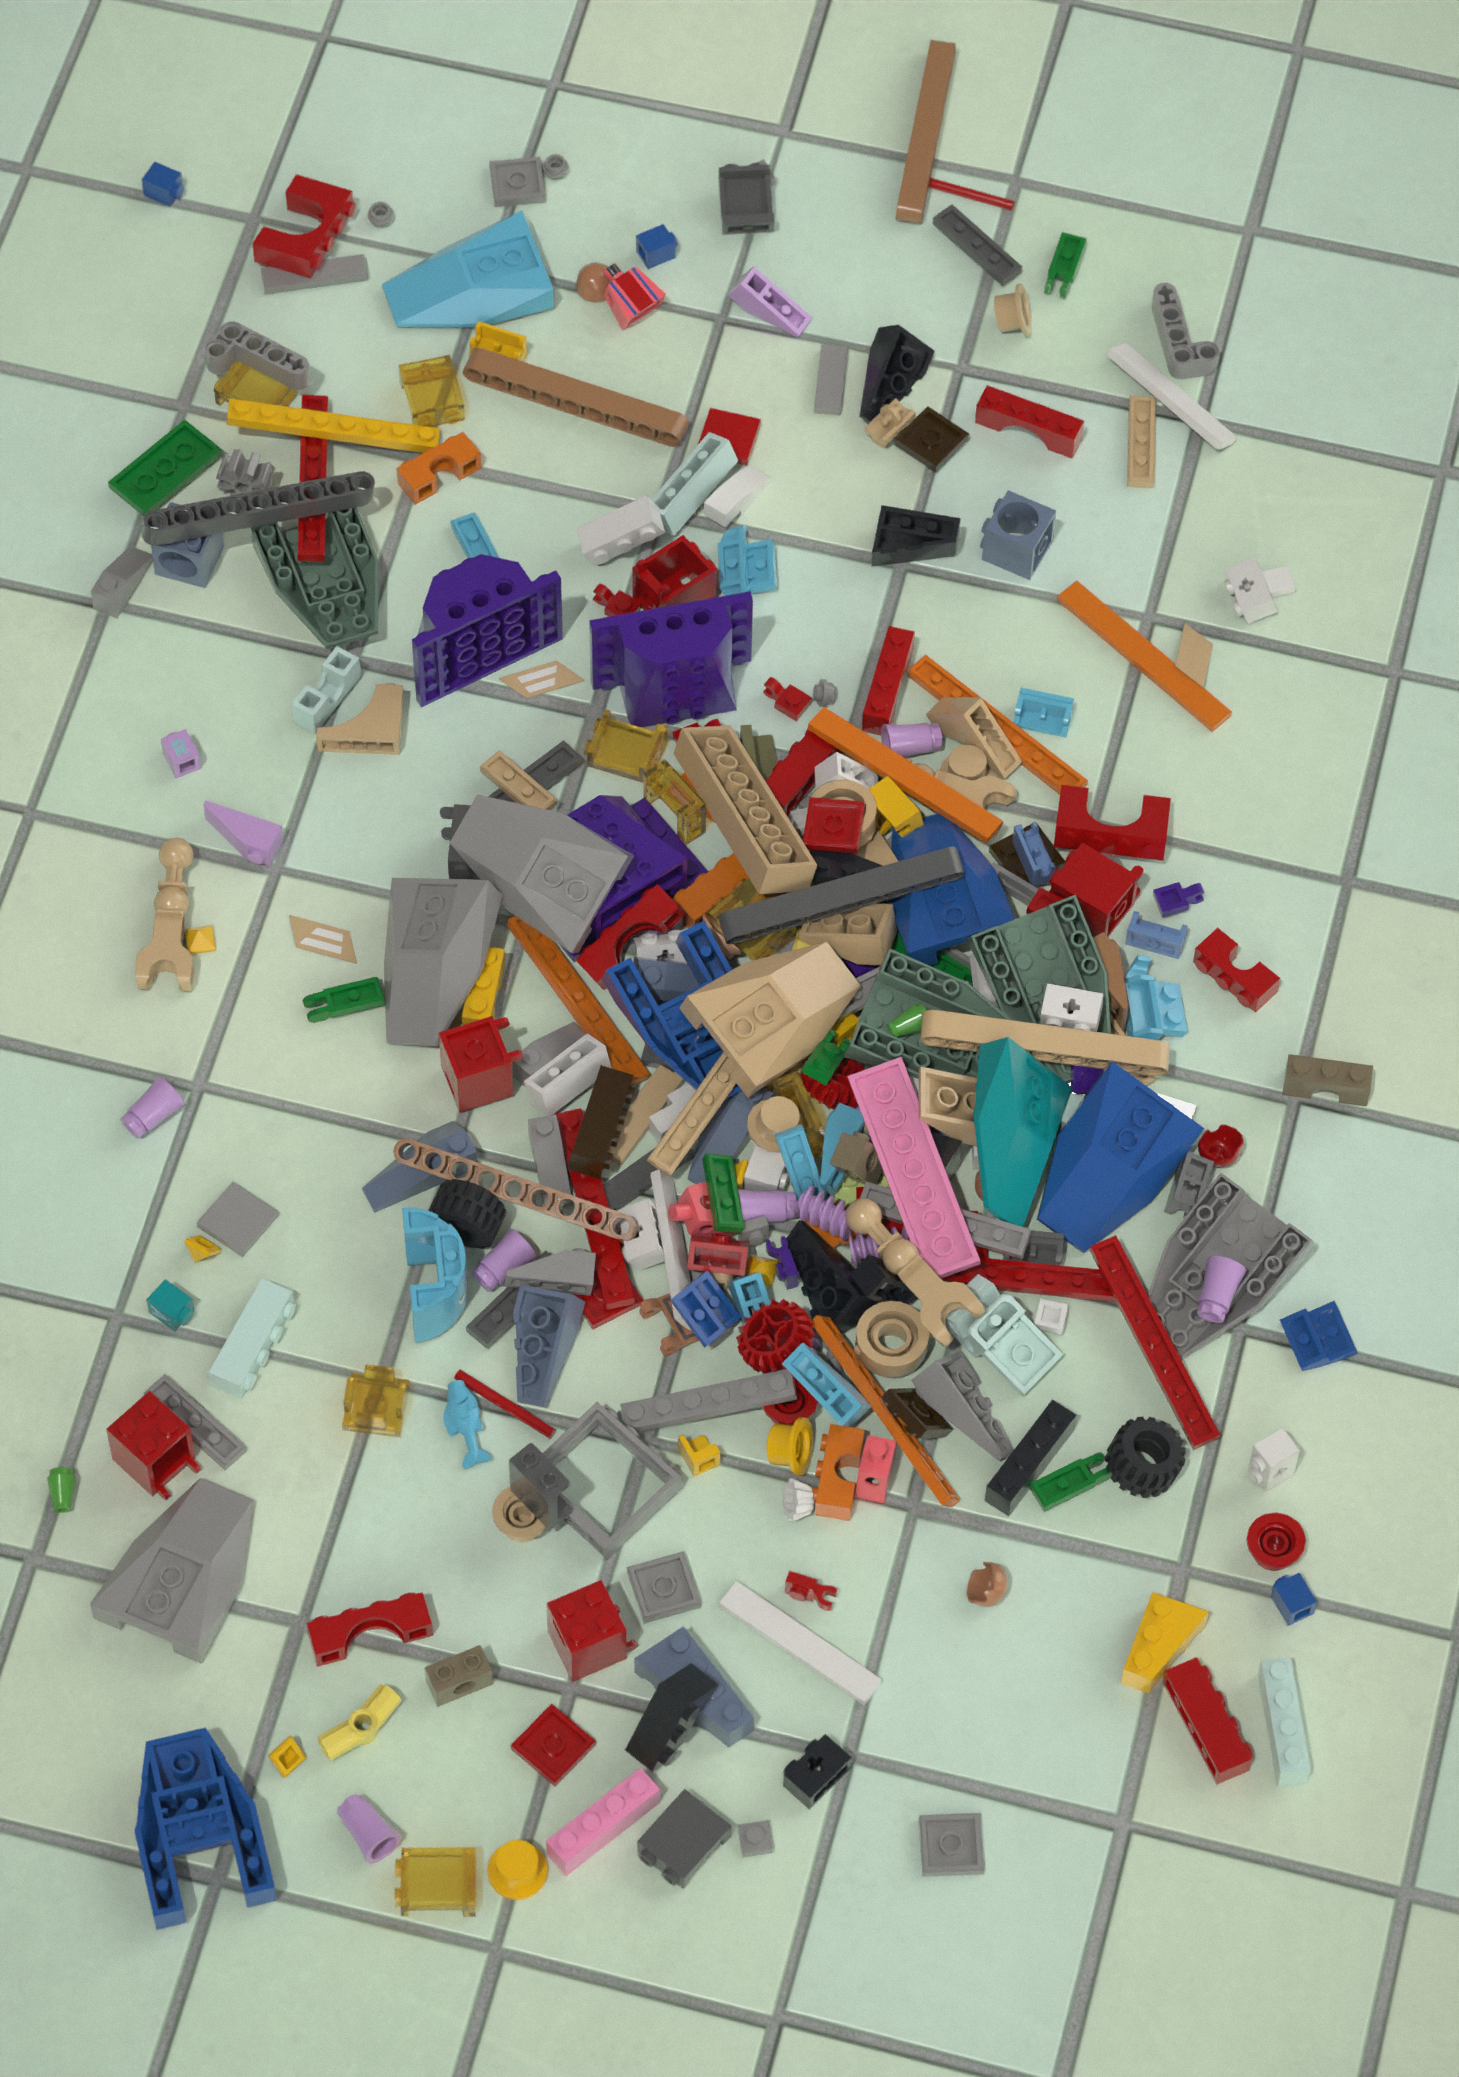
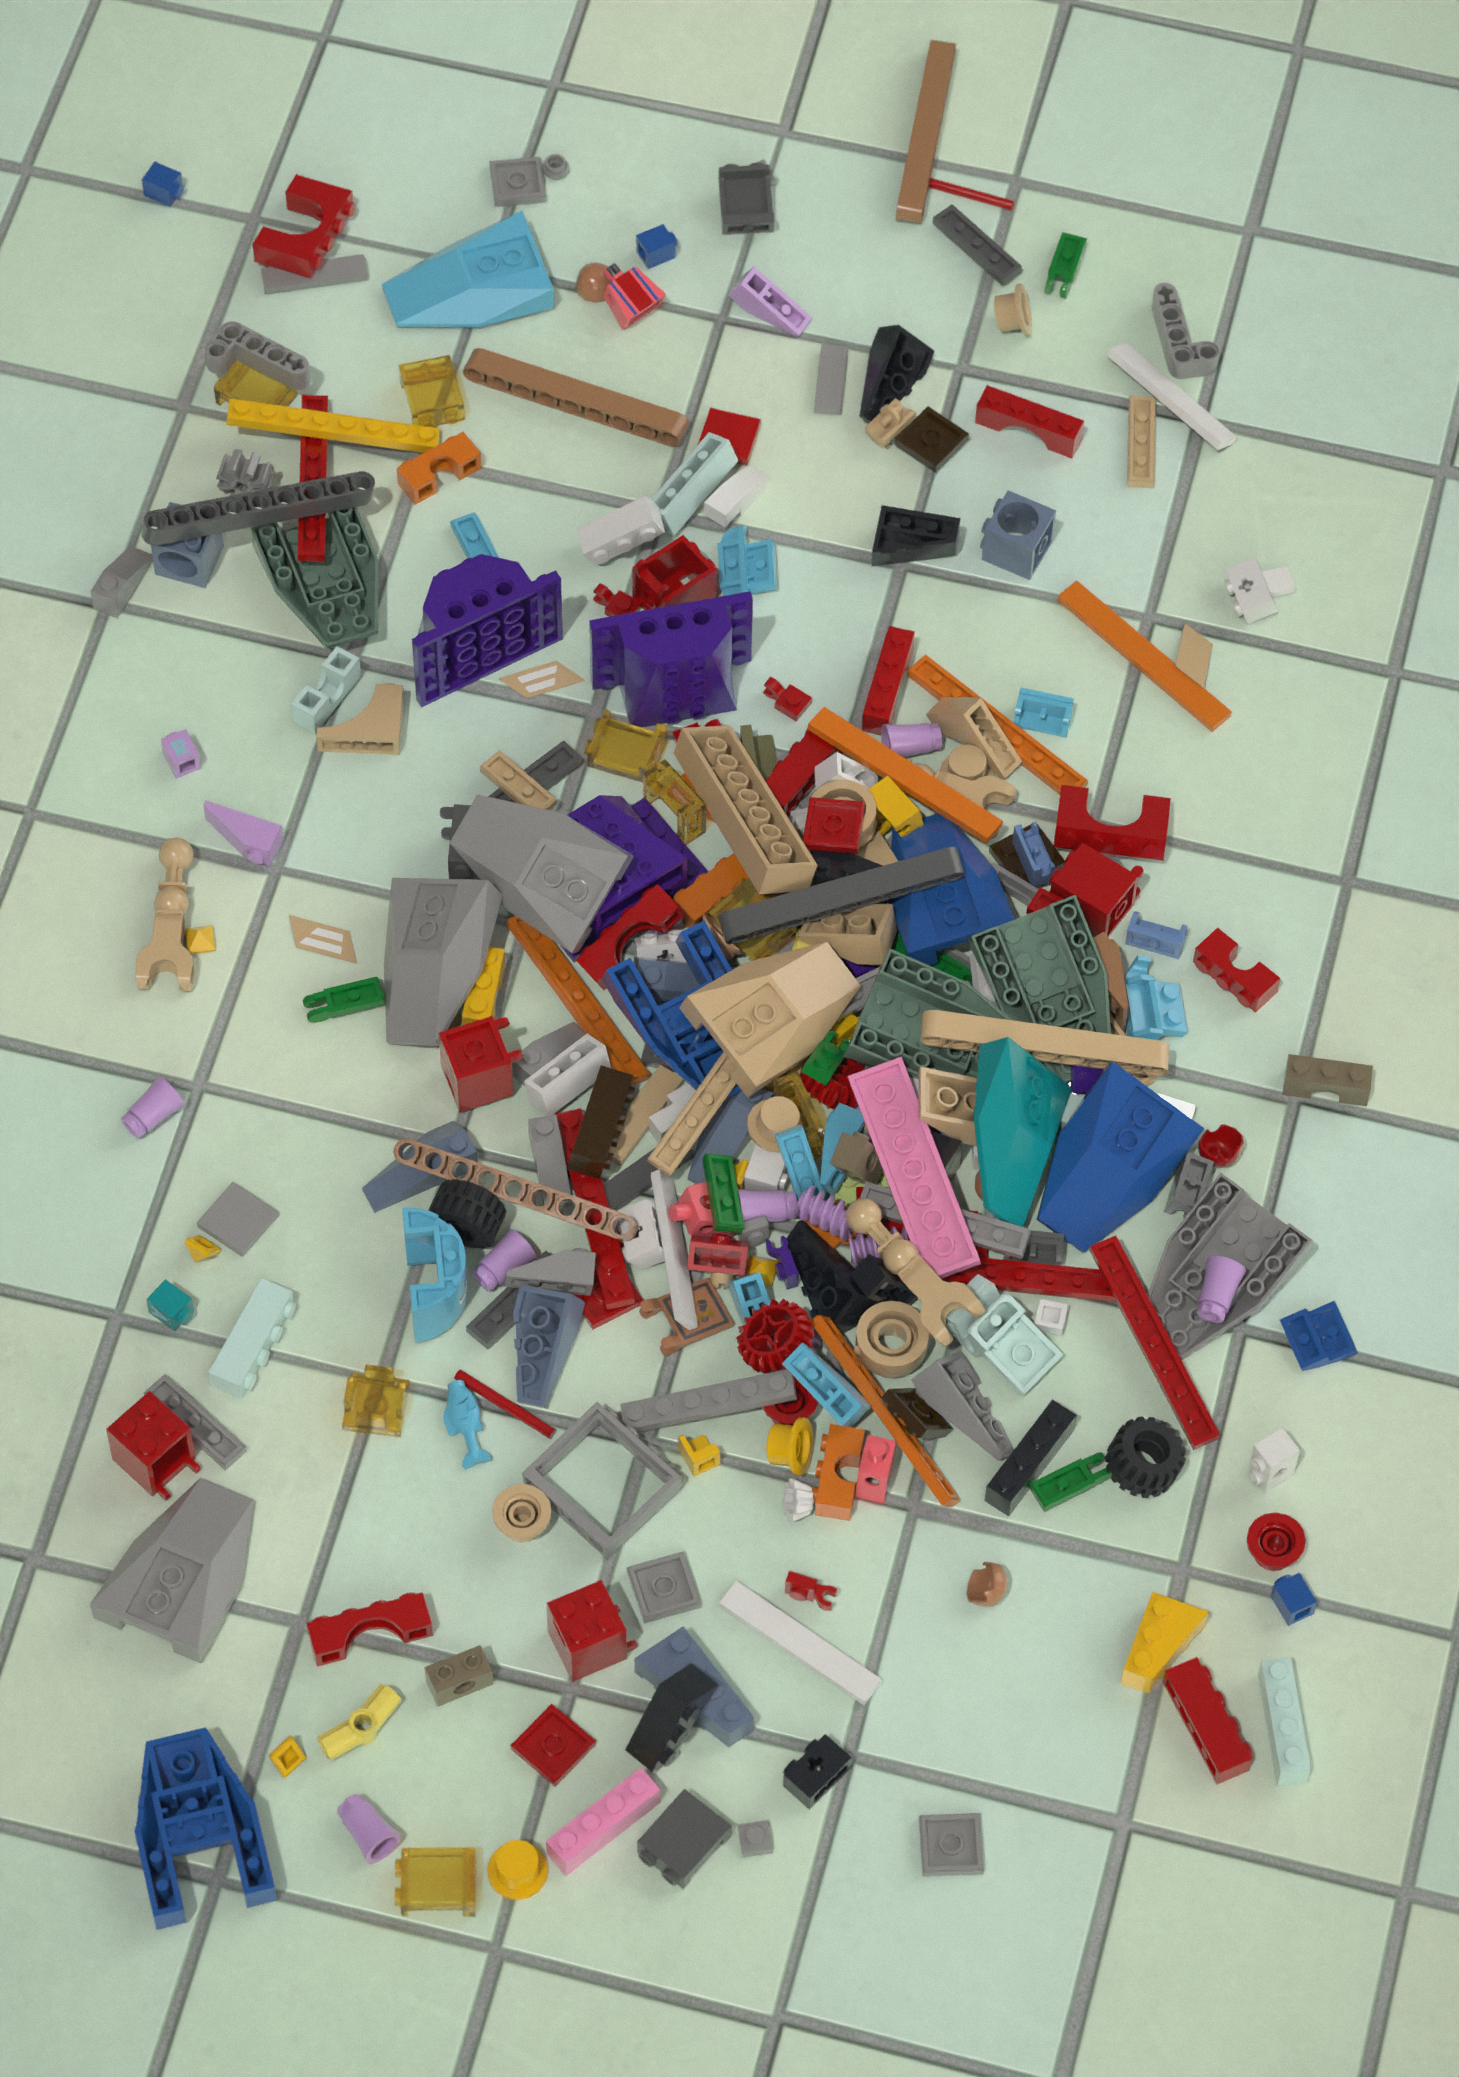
bright green cone [47,1467,76,1513] -> none
green plate [108,419,222,516] -> none
light grey plate [368,202,394,226] -> none
yellow hinge [469,321,527,362] -> none
dark grey panel [509,1443,572,1531] -> none
blue slope [670,1271,741,1347] -> none
light grey plate [813,679,834,706] -> none
bright green cone [887,1003,926,1037] -> none
white brick [1040,983,1103,1032] -> none
dark purple plate [1153,882,1204,918] -> none

